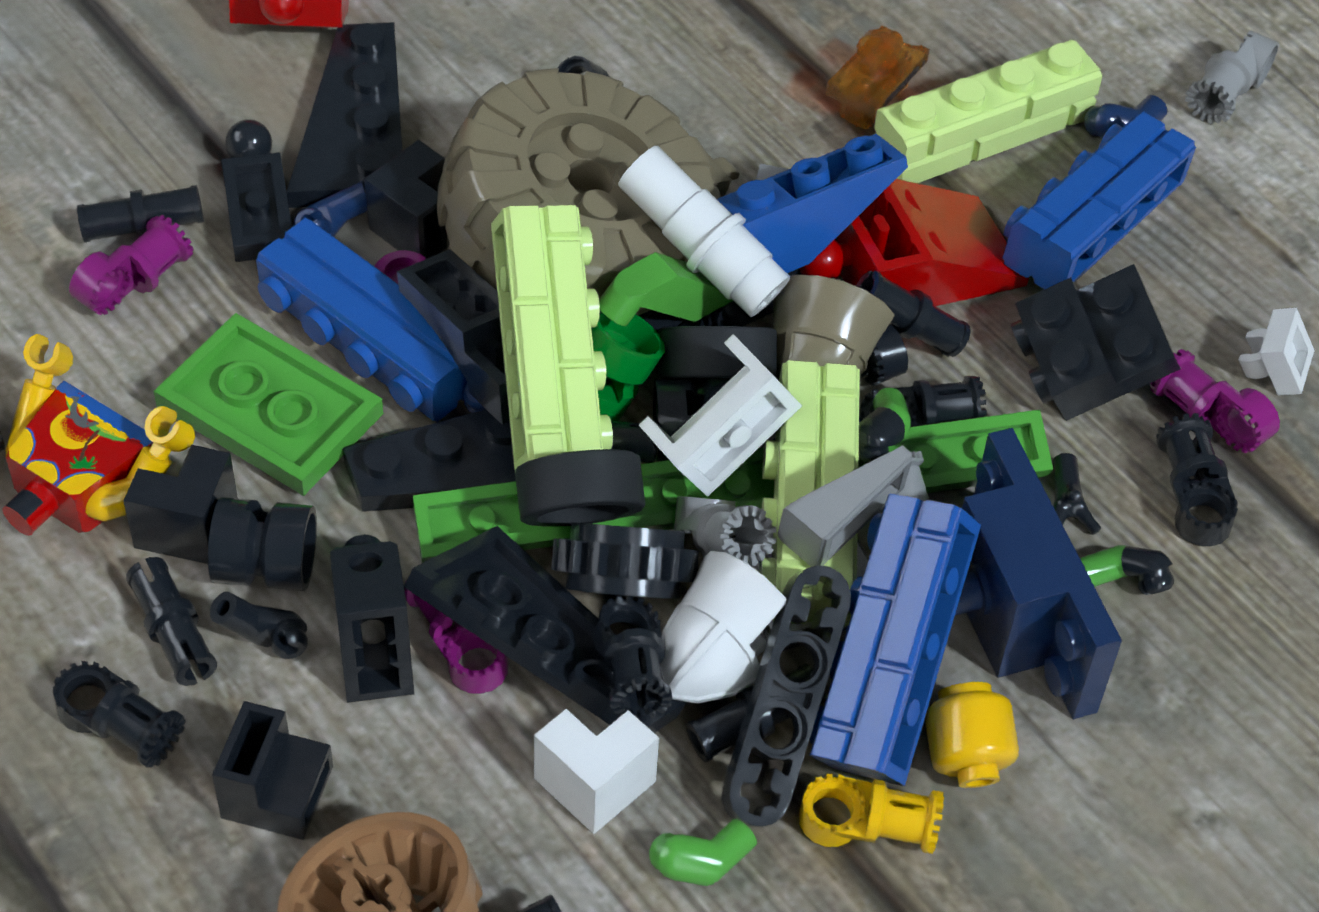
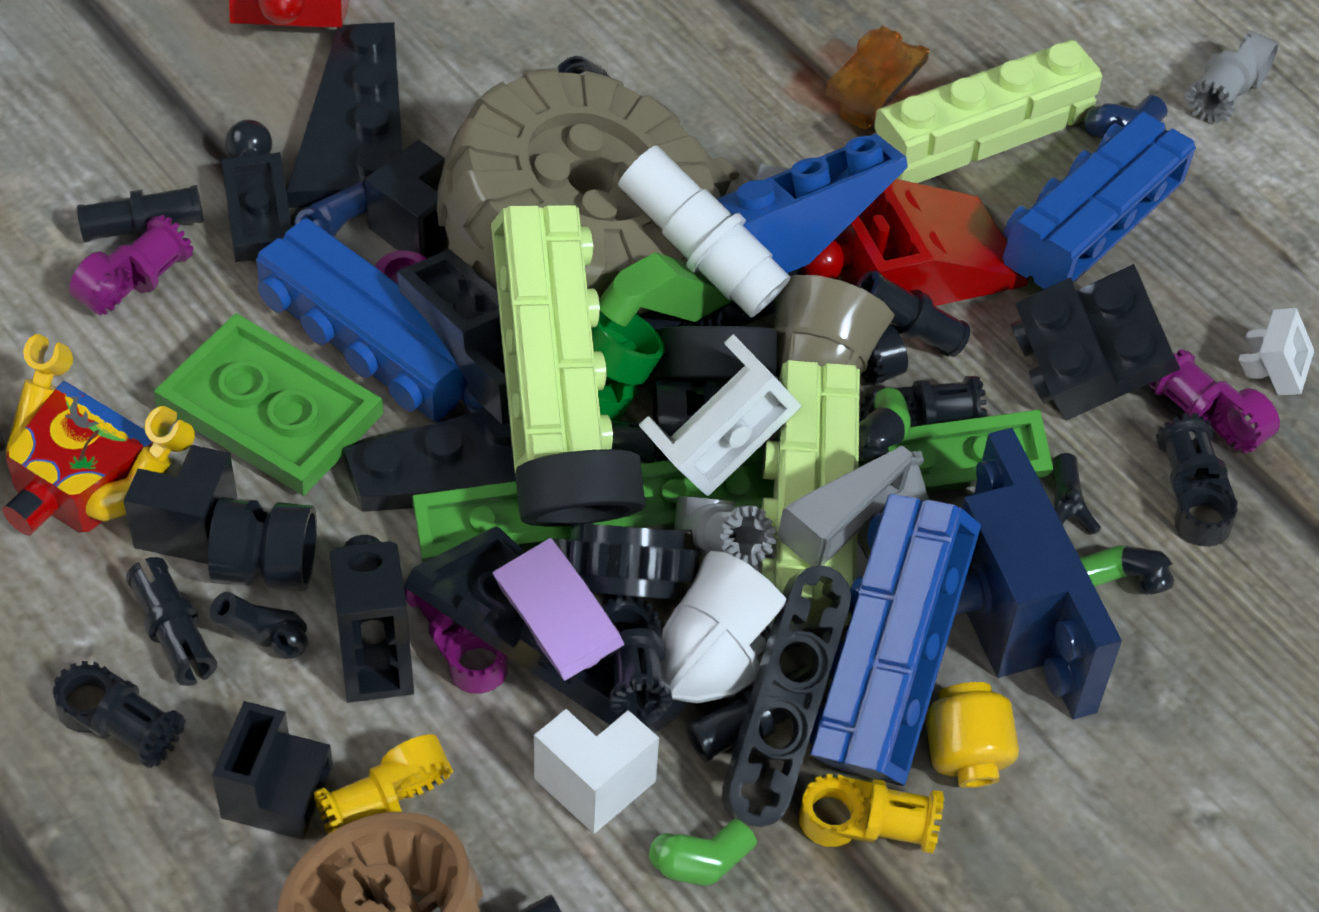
none -> yellow connector [313,734,454,834]
none -> lavender slope [492,538,625,681]

